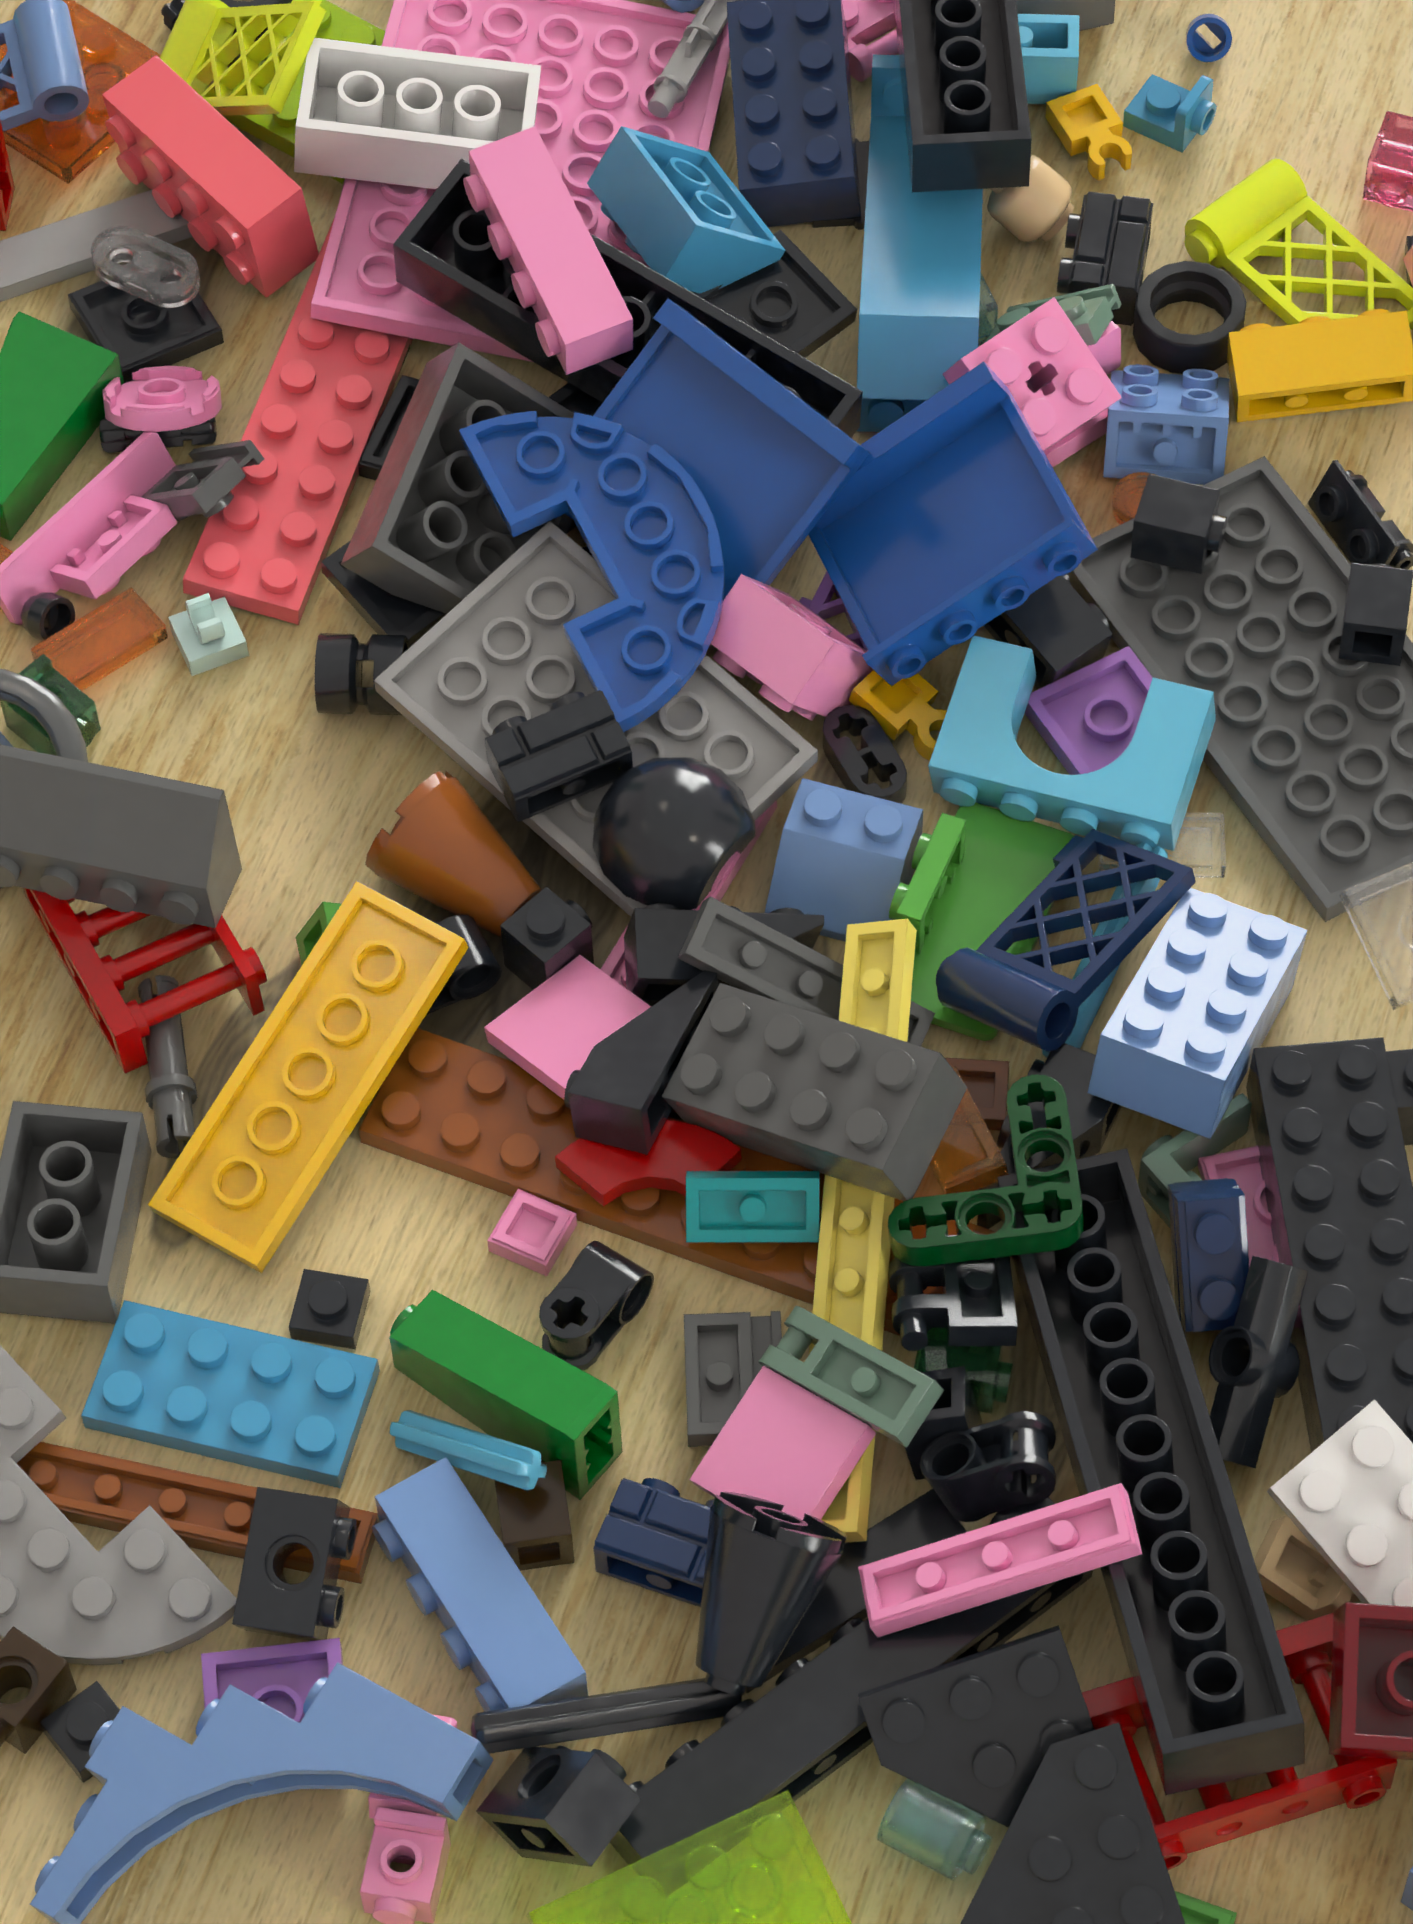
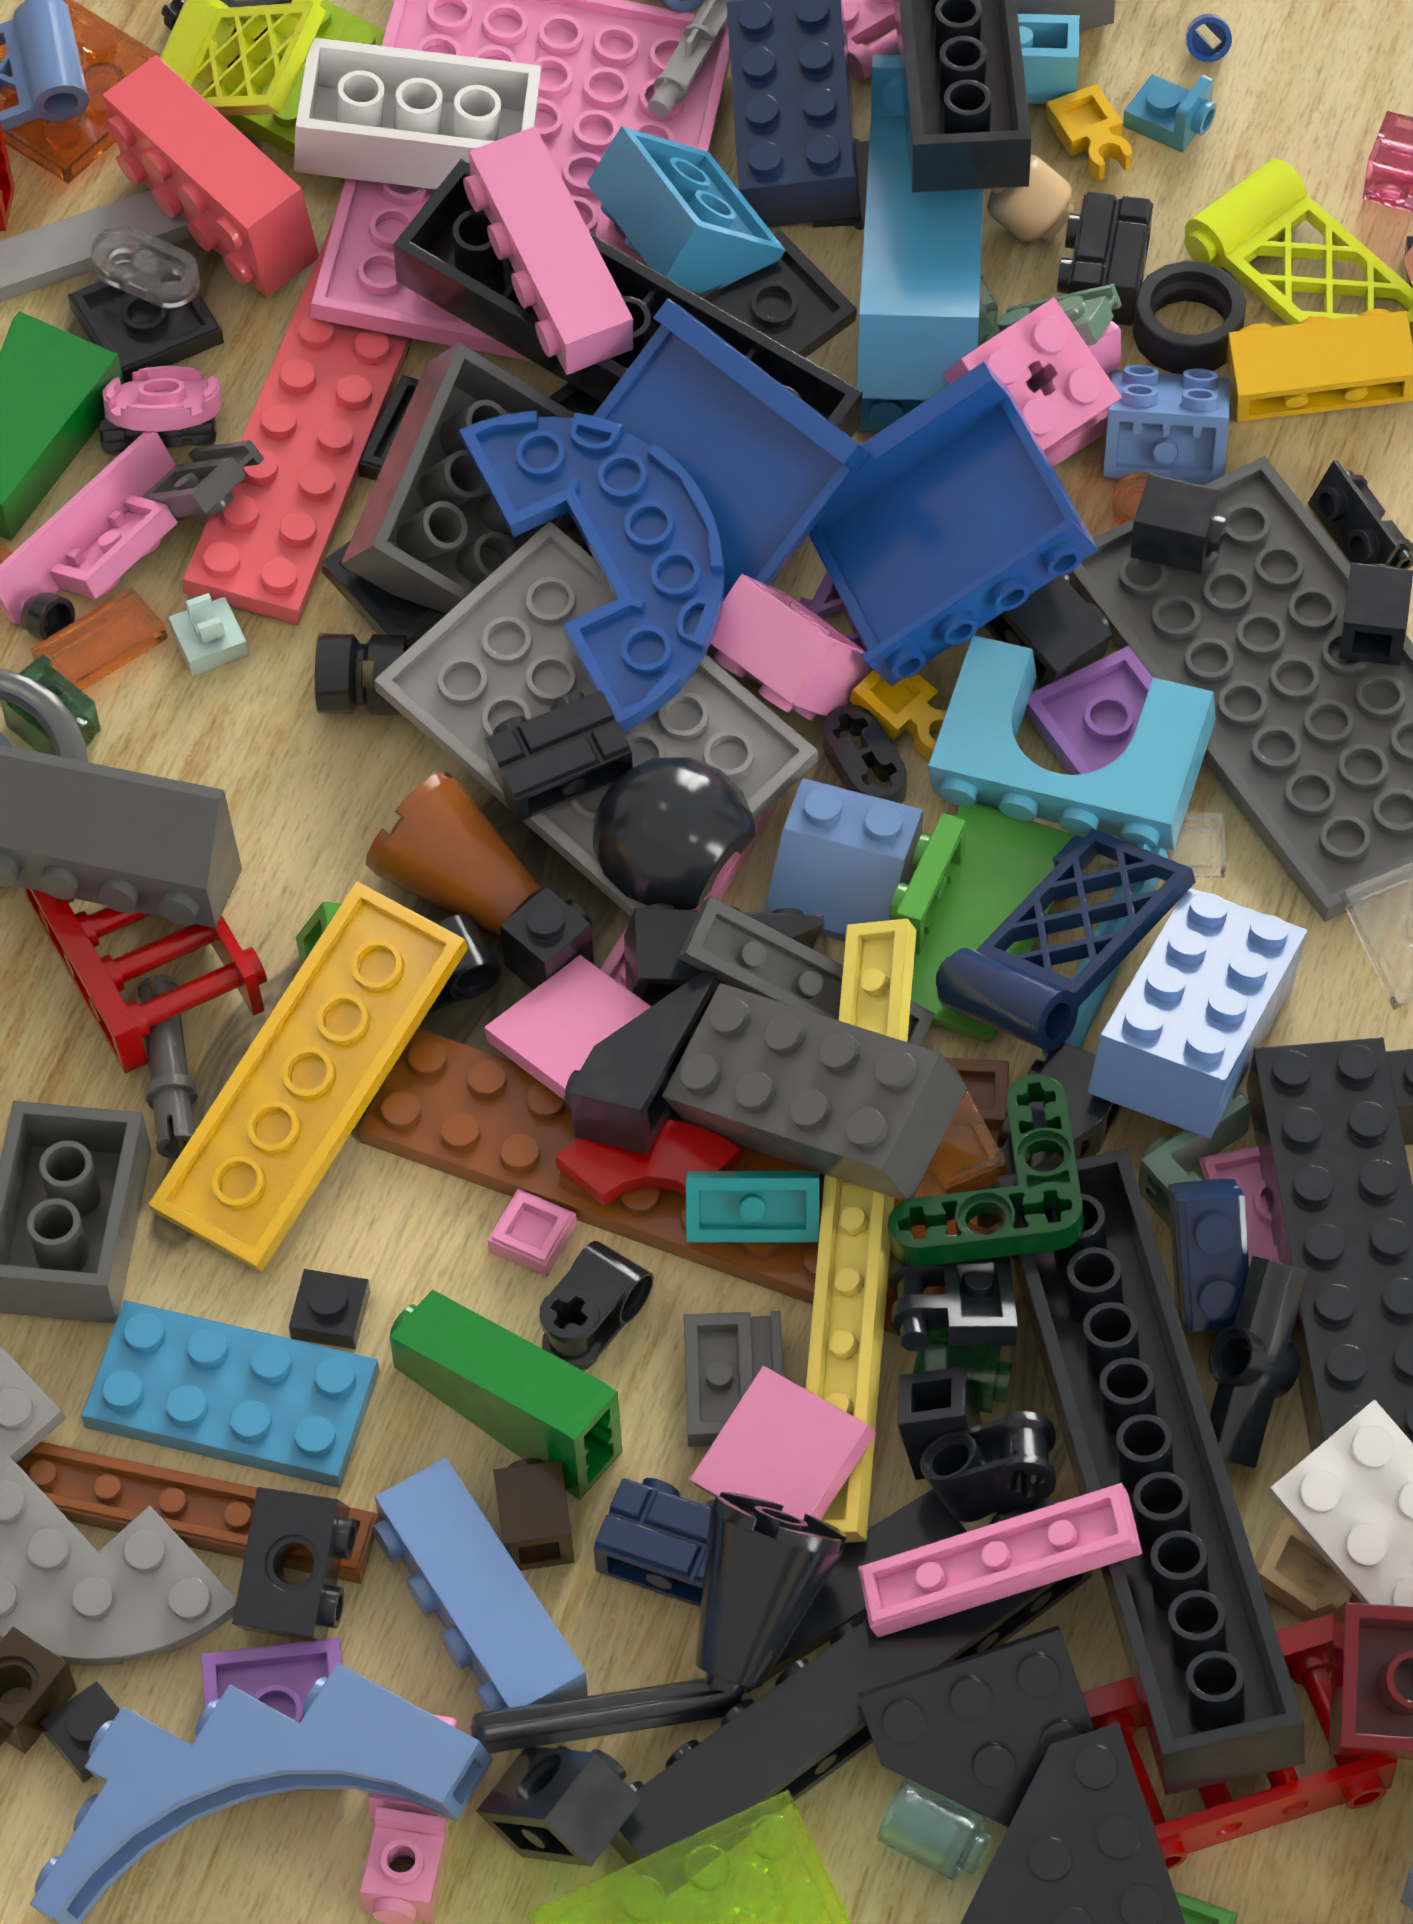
medium azure axle [389,1410,547,1490] -> none
sand green plate [758,1306,944,1448] -> none

